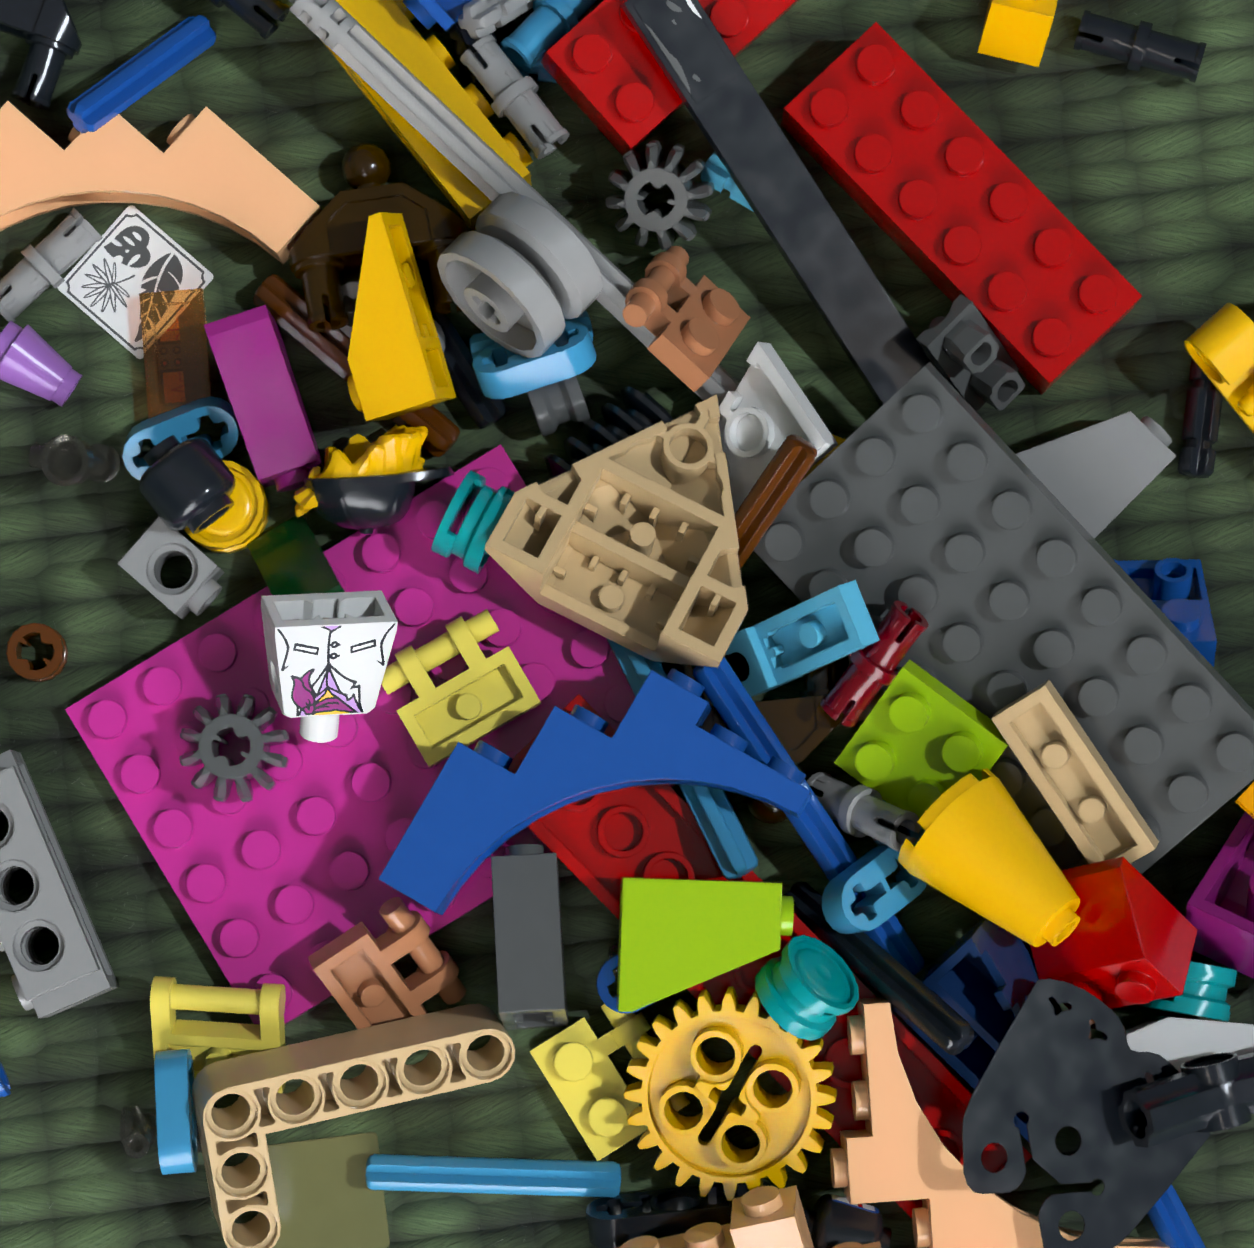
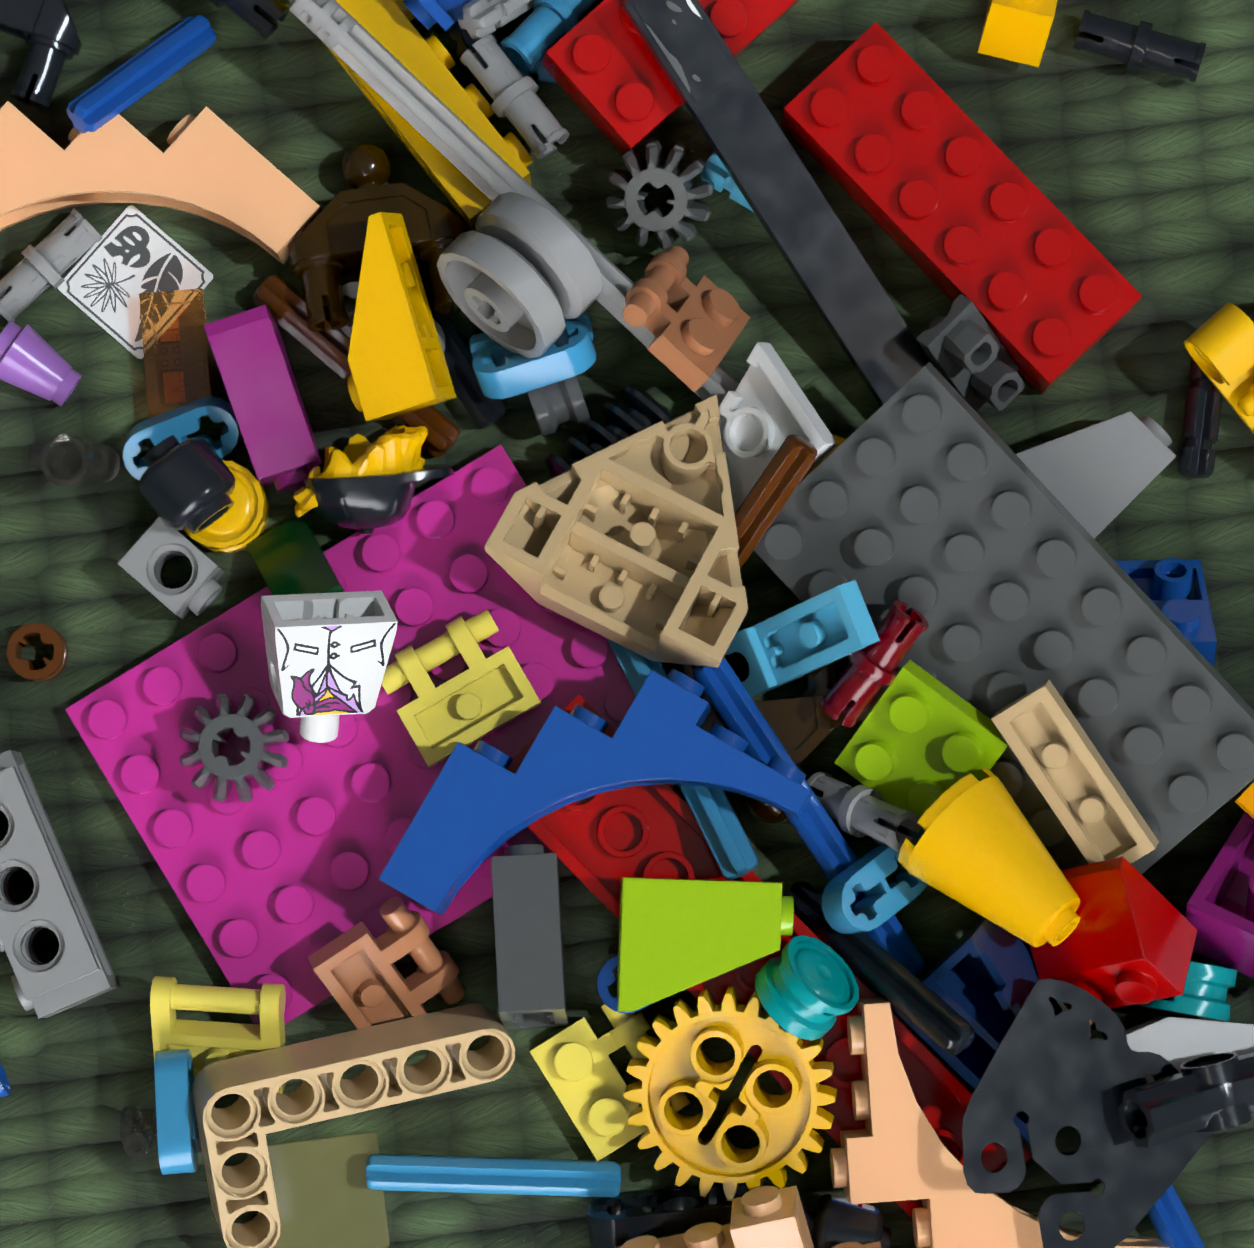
teal wheel [431,470,515,574] -> none

